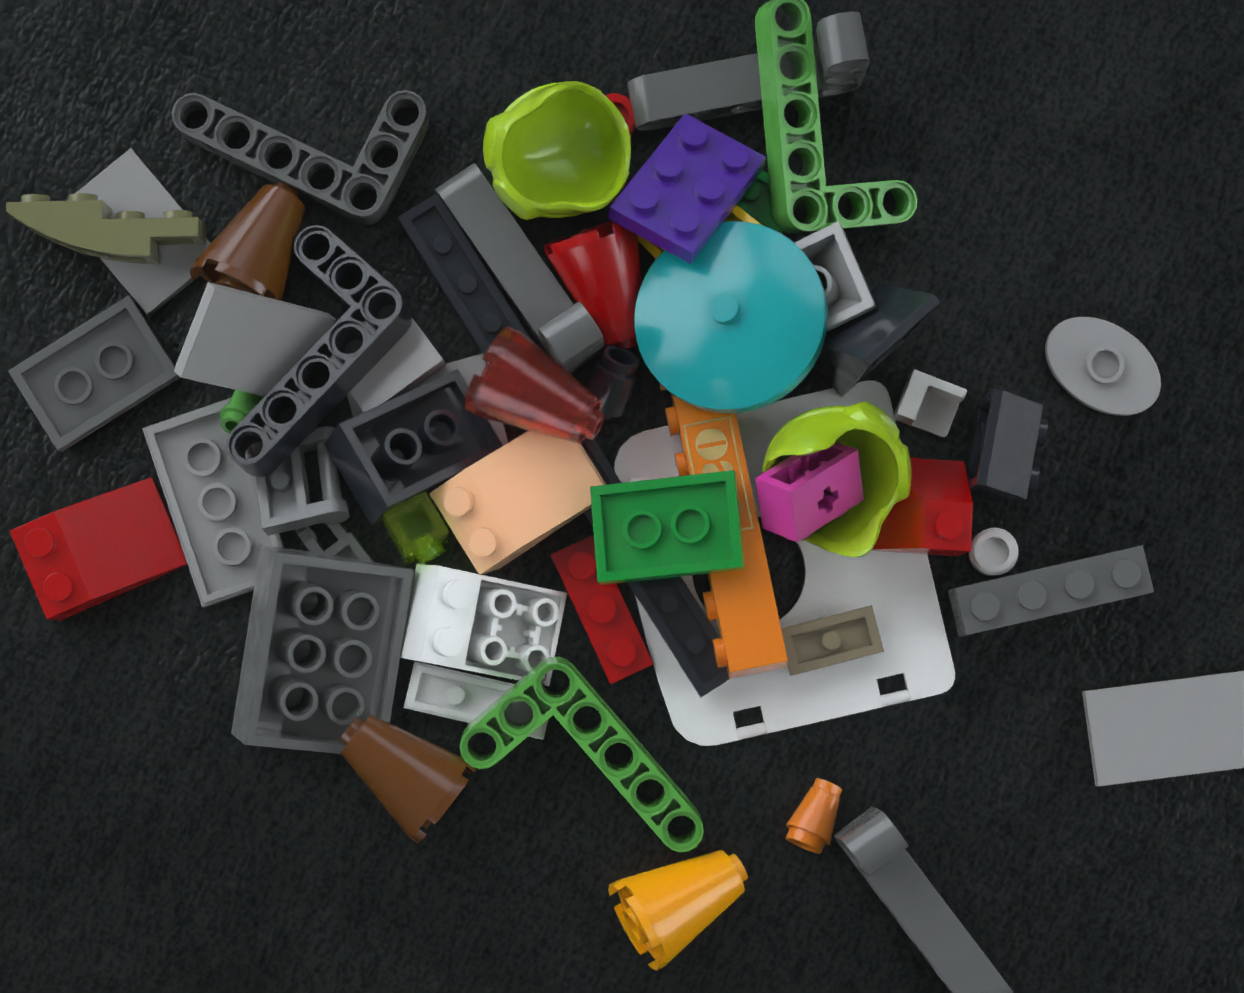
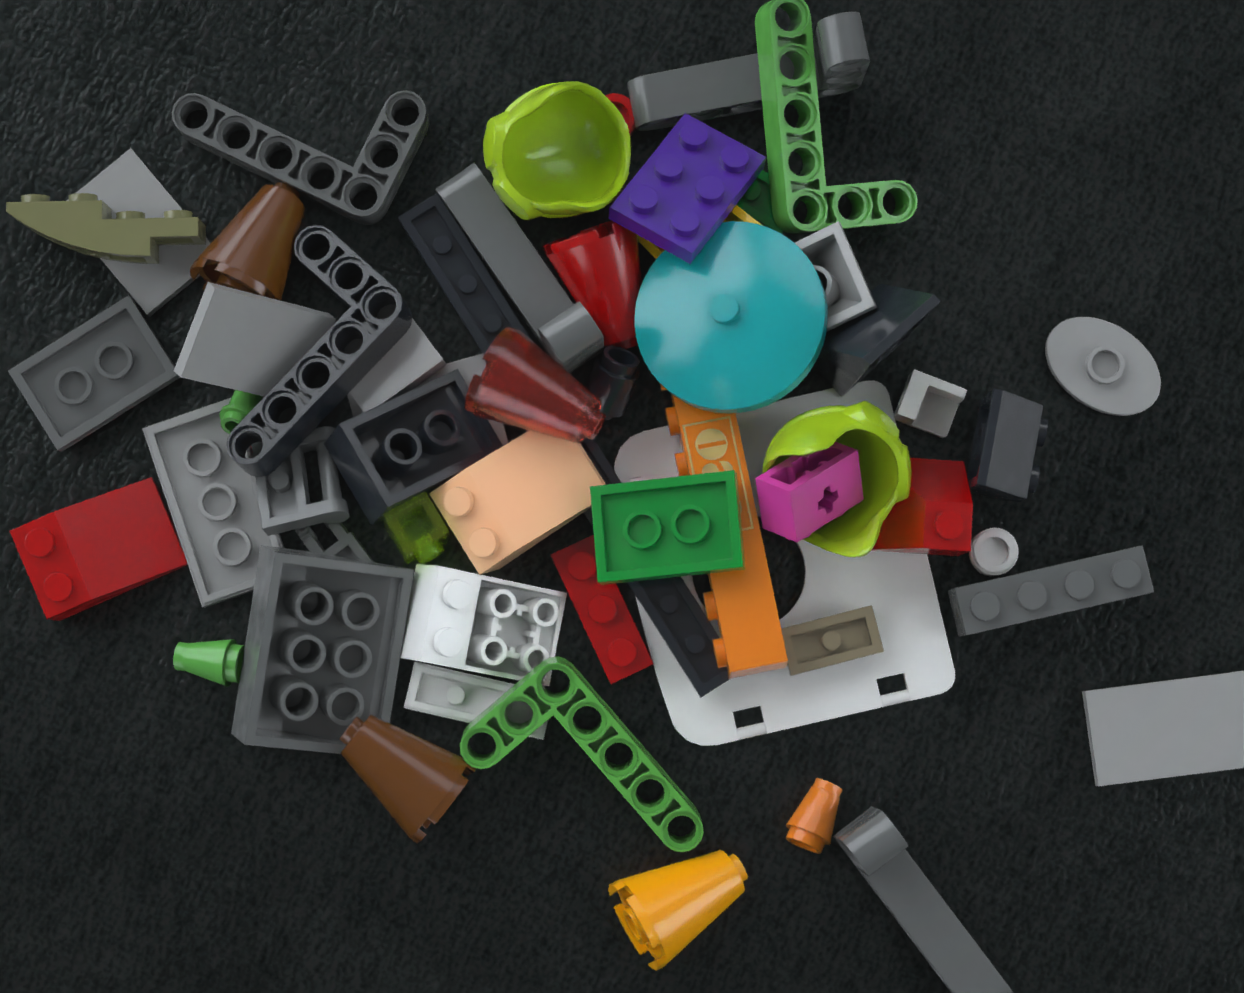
none -> bright green cone [173,639,245,686]

